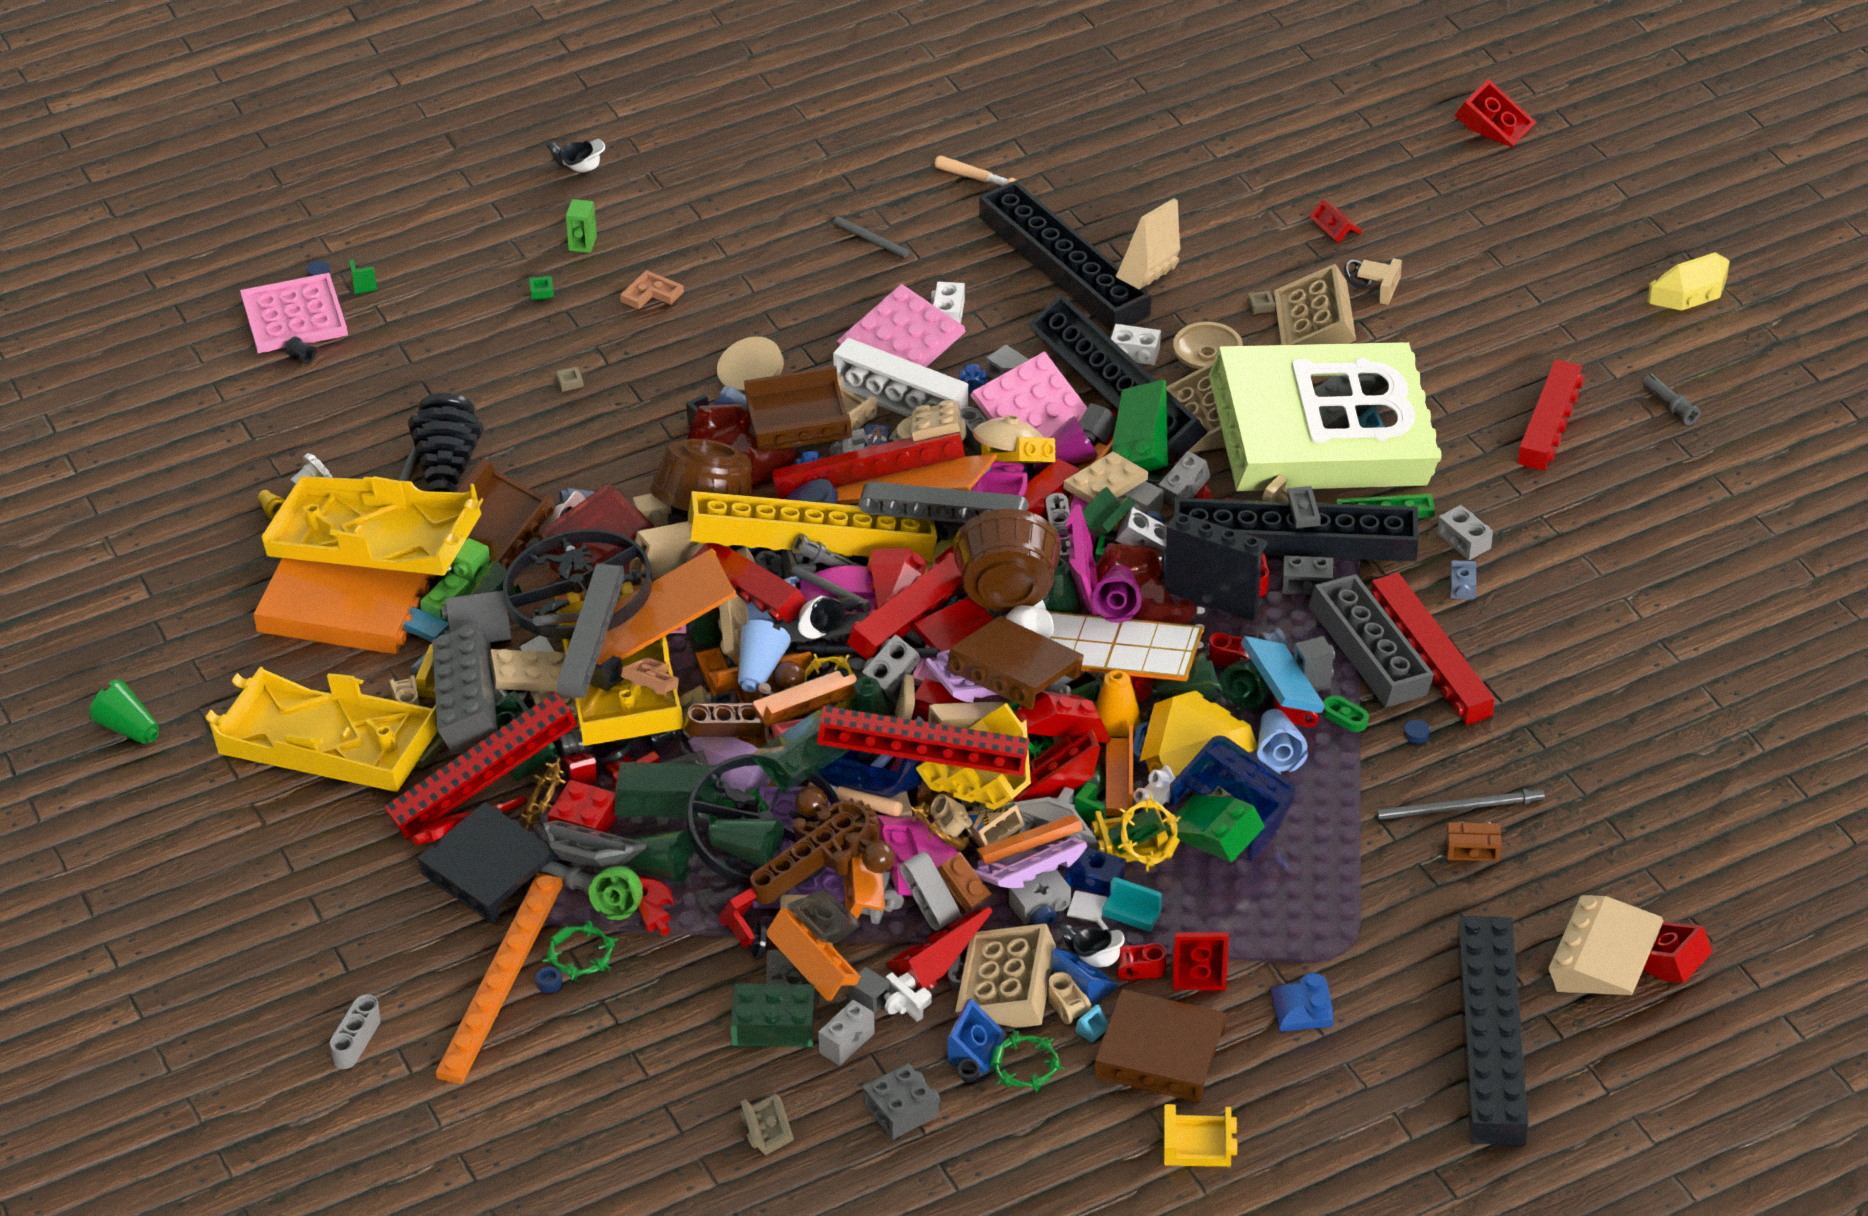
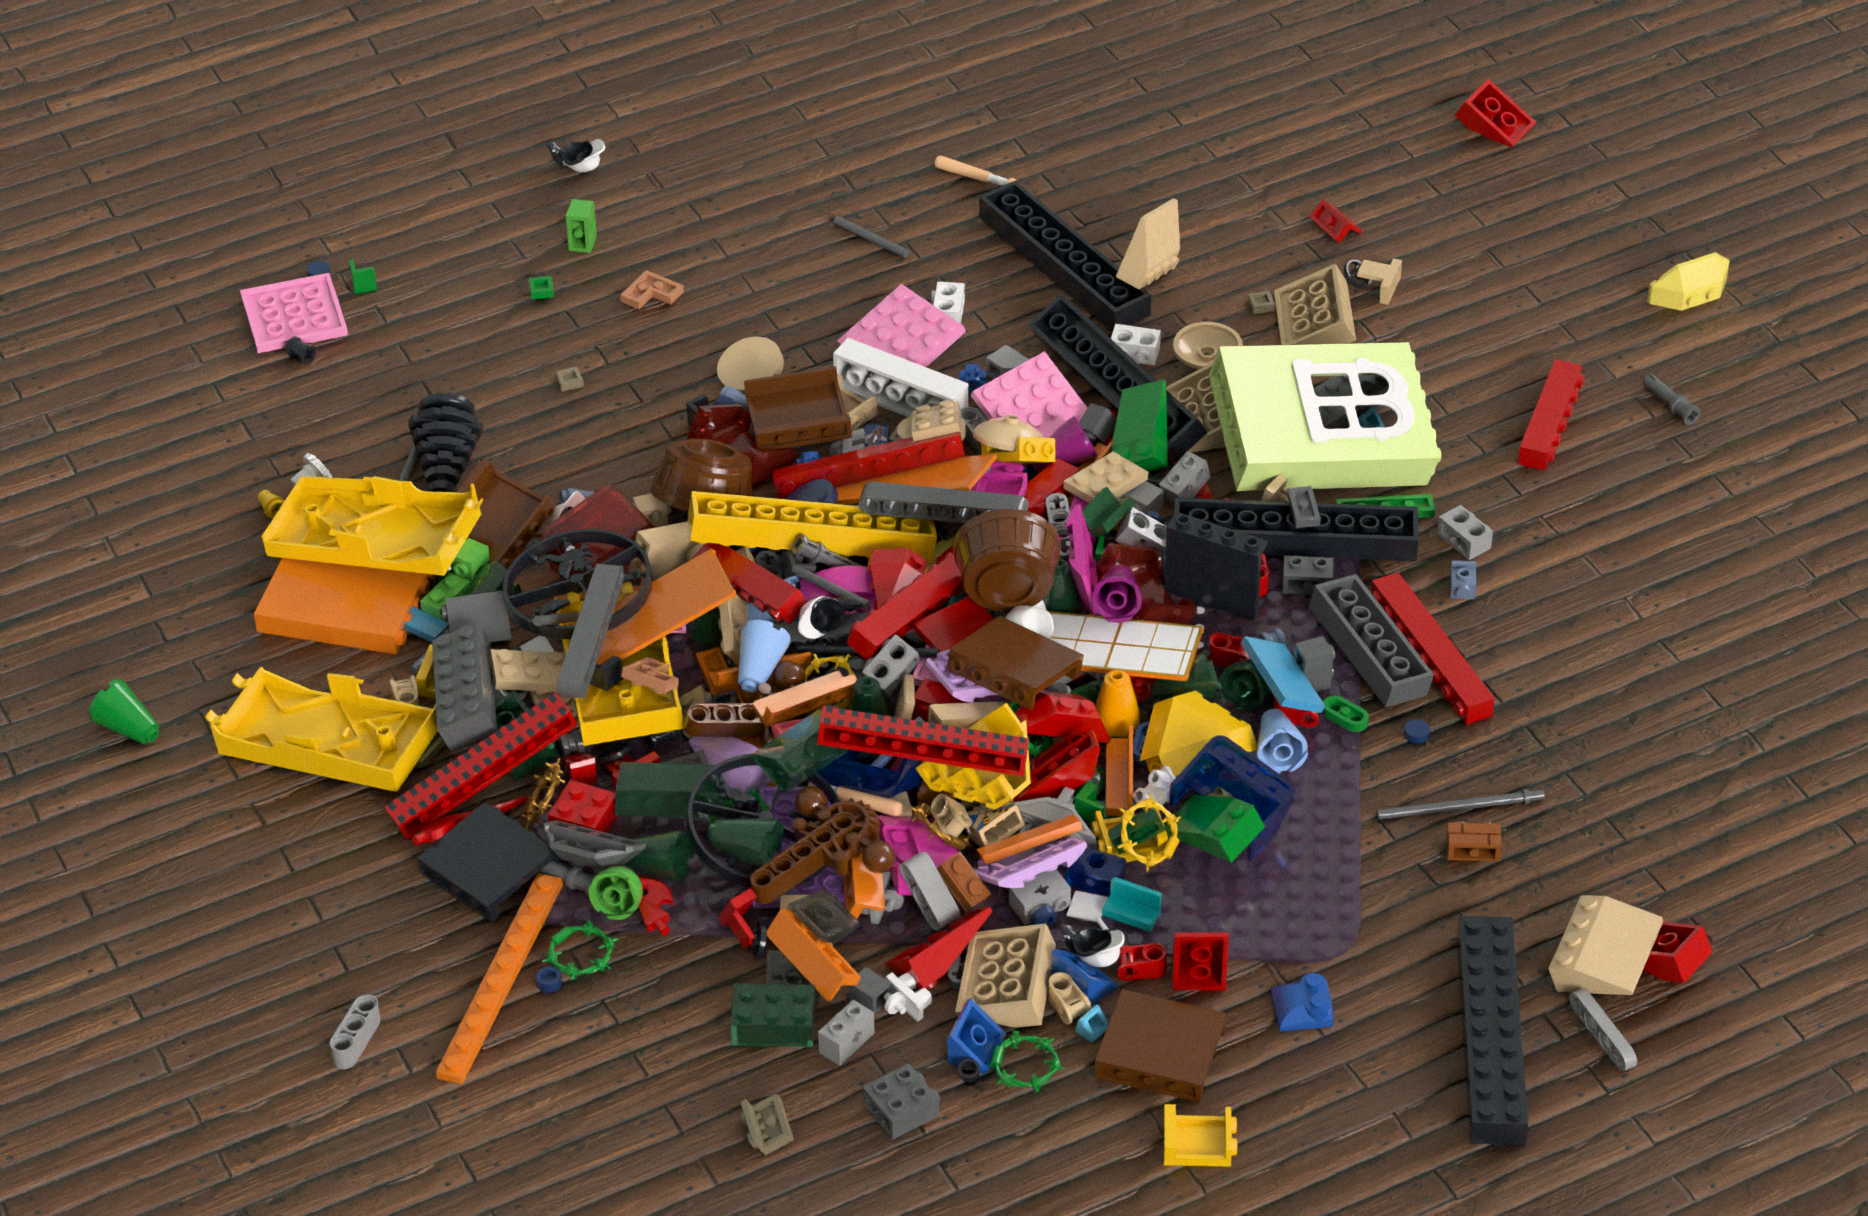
none -> light grey beam [1569,988,1637,1072]

